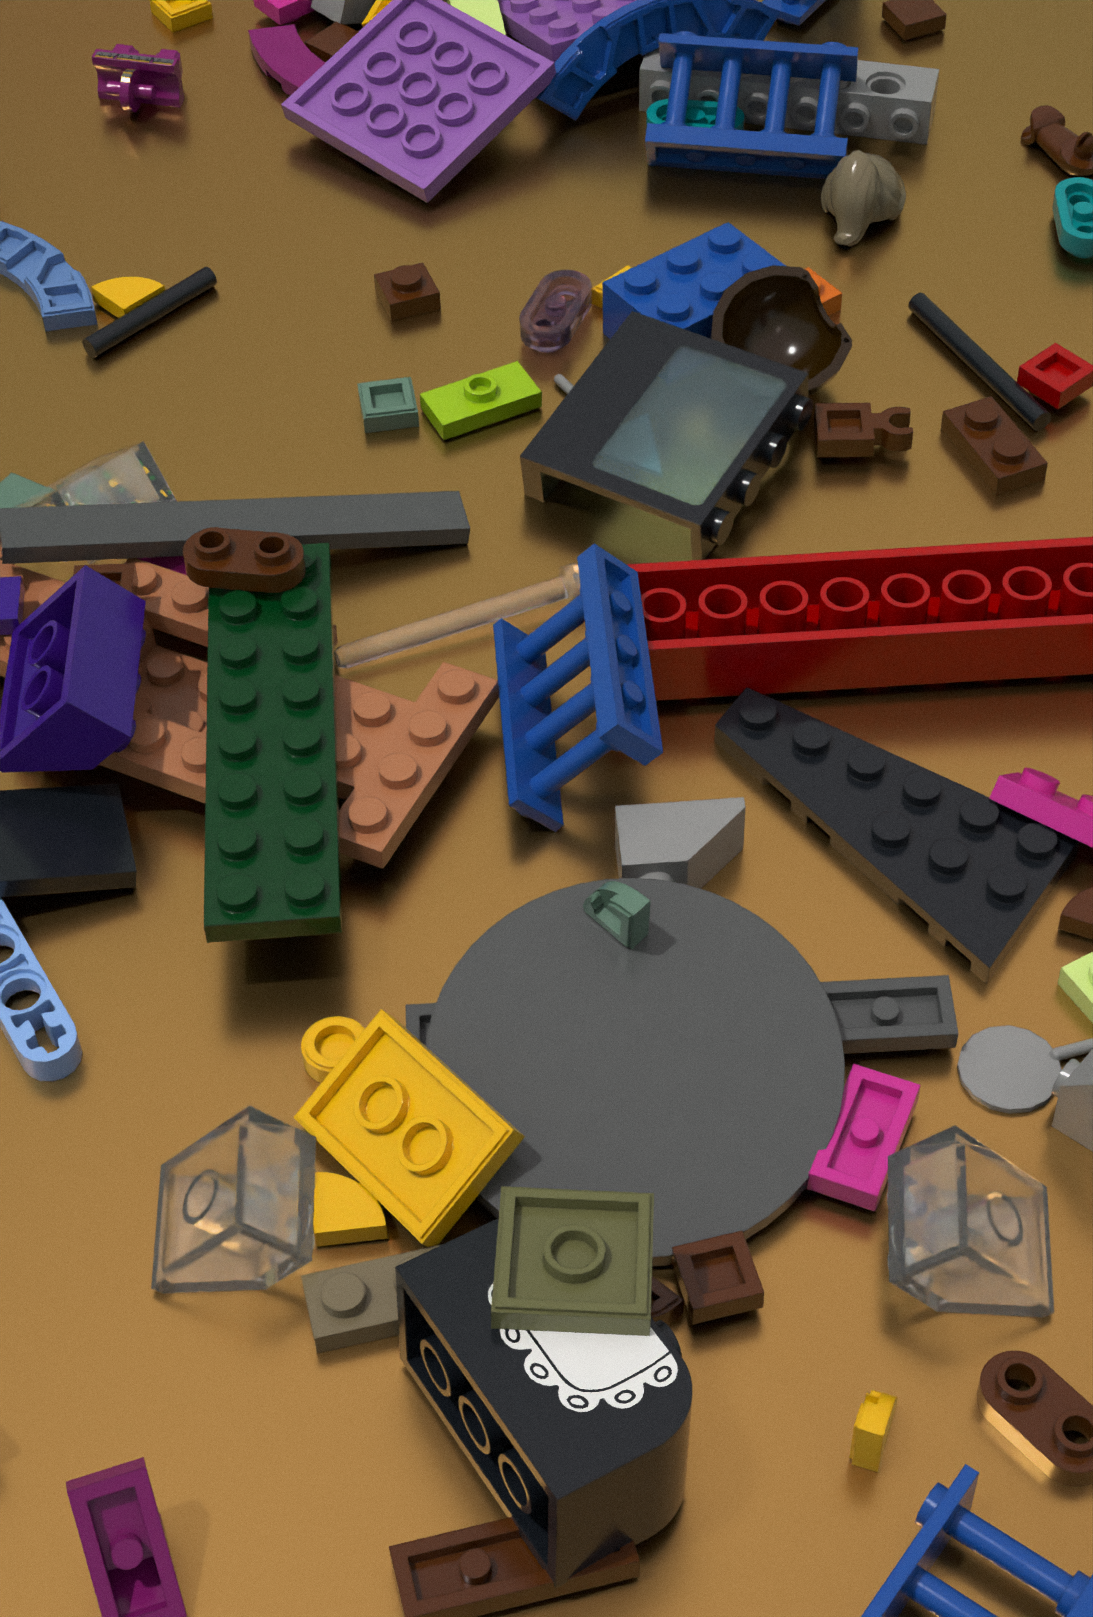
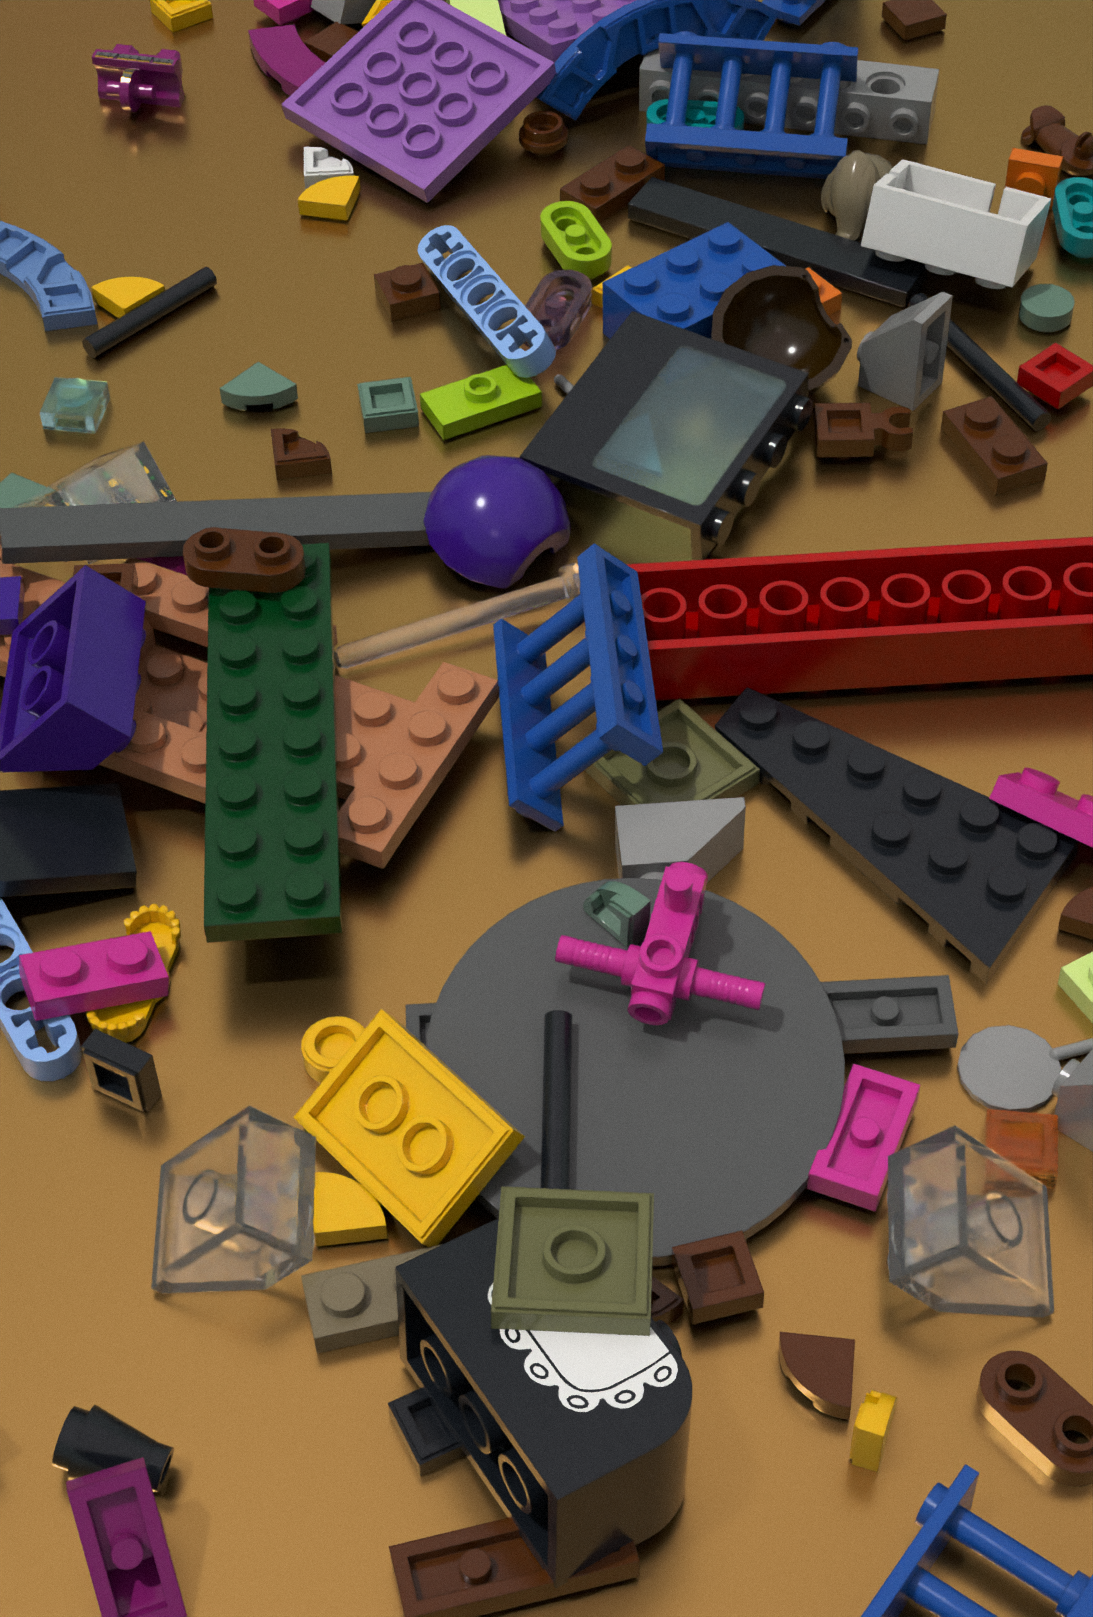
none -> dark pink plate [19,931,169,1021]
none -> clear light blue plate [40,377,110,434]
none -> black cone [52,1405,174,1493]
none -> black tile [81,1029,162,1112]
none -> yellow piece [86,904,181,1043]
none -> sand green tile [219,362,298,410]
none -> reddish brown tile [271,428,332,480]
none -> yellow tile [298,176,361,220]
none -> white tile [304,146,354,190]
none -> black tile [388,1387,465,1476]
none -> light blue beam [417,225,556,378]
none -> dark purple cylinder [423,455,571,589]
none -> reddish brown plate [519,111,568,156]
none -> lime plate [540,201,612,280]
none -> black bar [540,1010,572,1189]
none -> dark pink piece [555,862,766,1025]
none -> reddish brown plate [560,145,665,224]
none -> olive tile [584,698,760,805]
none -> black tile [628,177,928,308]
none -> reddish brown tile [779,1332,855,1420]
none -> light grey slope [857,292,953,411]
none -> white piece [861,159,1051,289]
none -> clear orange tile [983,1109,1058,1188]
none -> orange plate [1005,148,1063,210]
none -> sand green tile [1019,284,1075,332]

